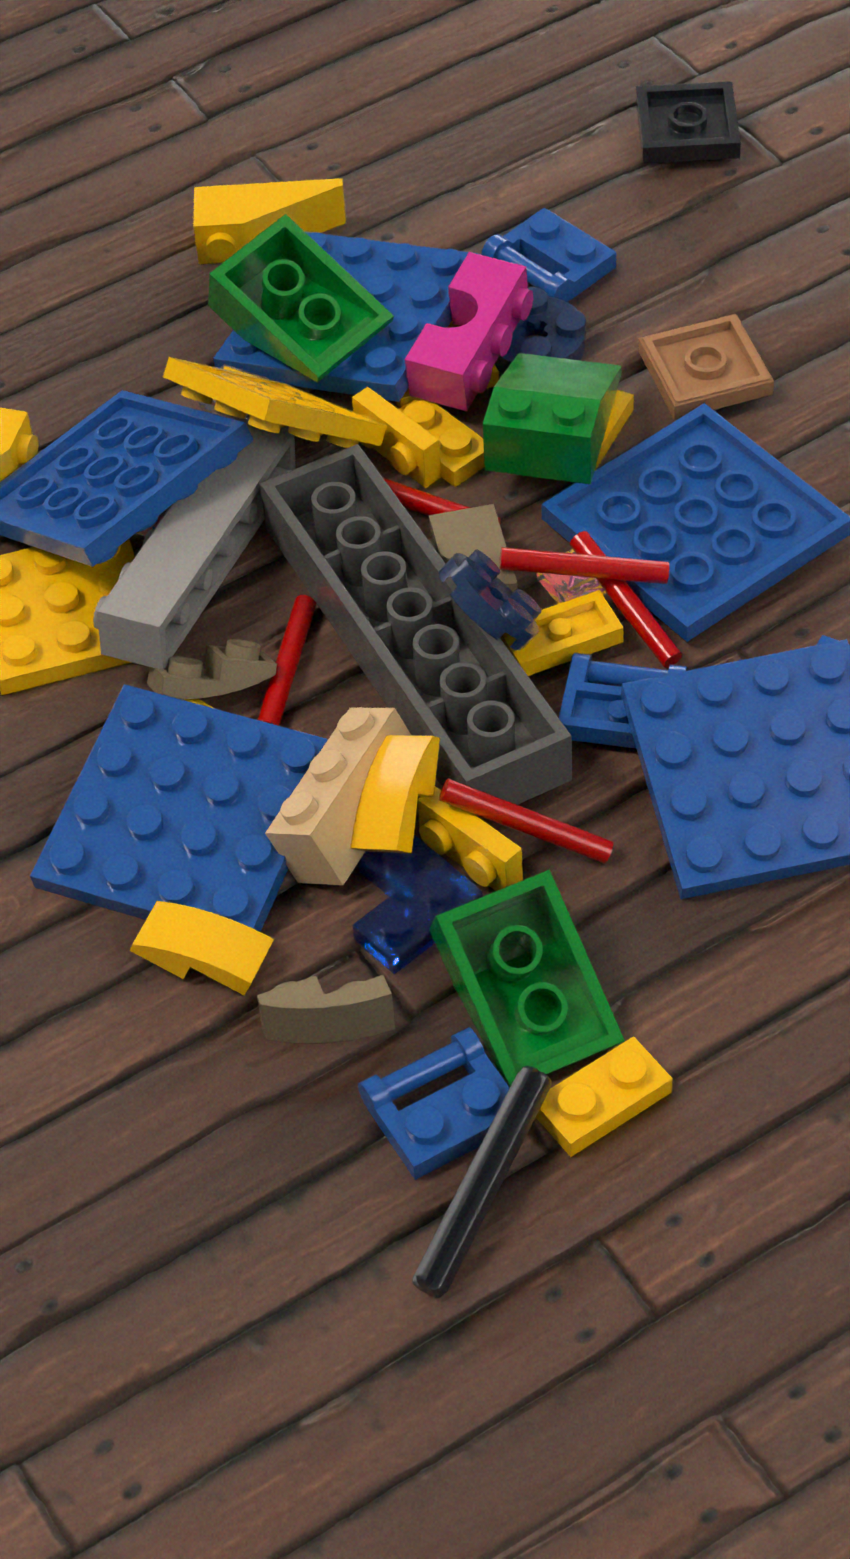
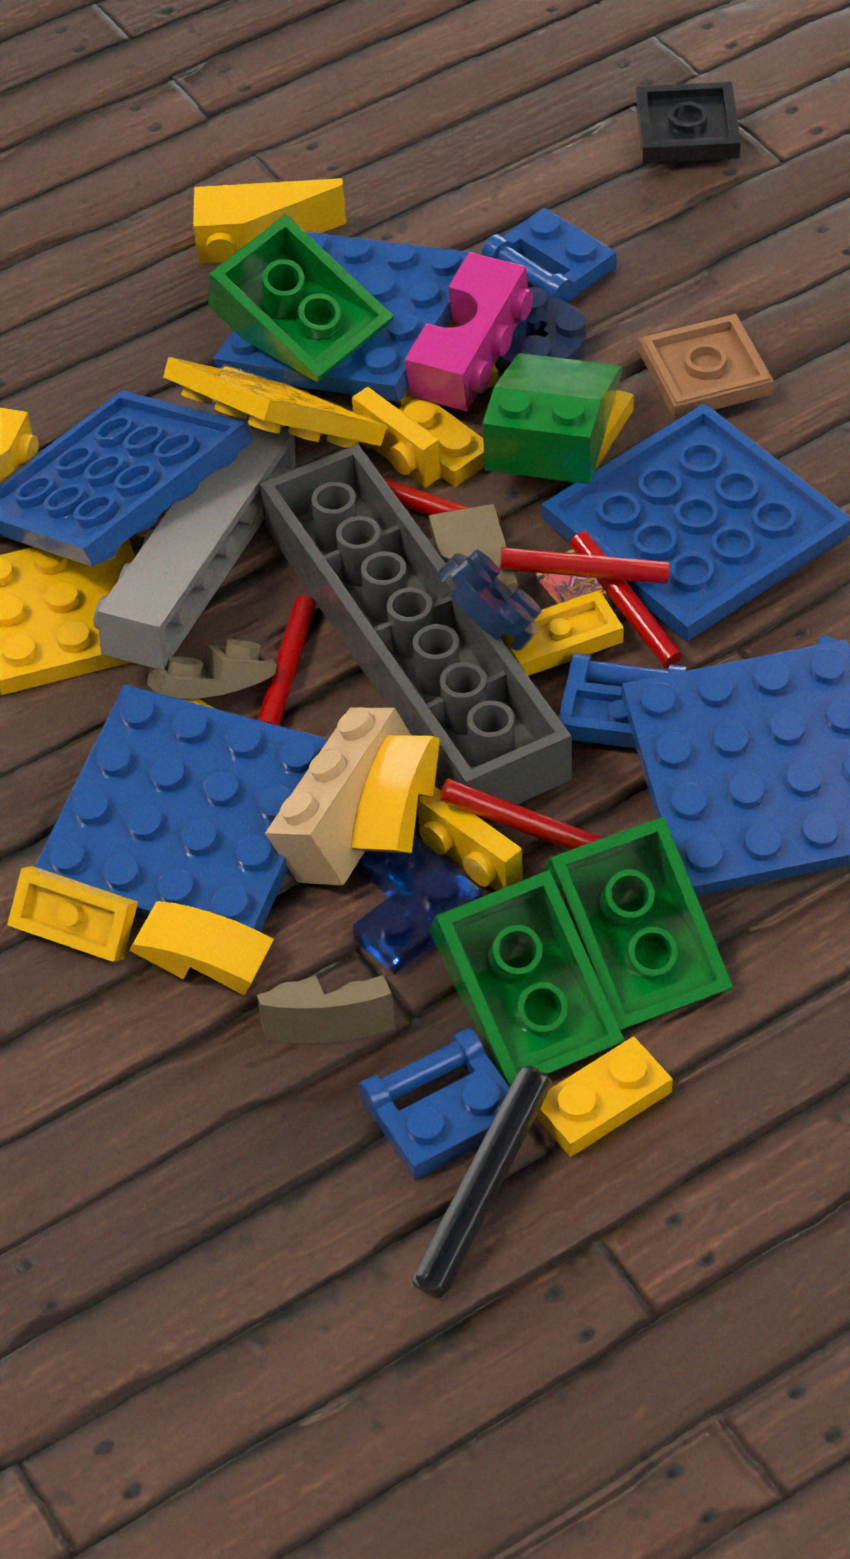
none -> yellow plate [7,866,138,962]
none -> green slope [542,816,733,1030]

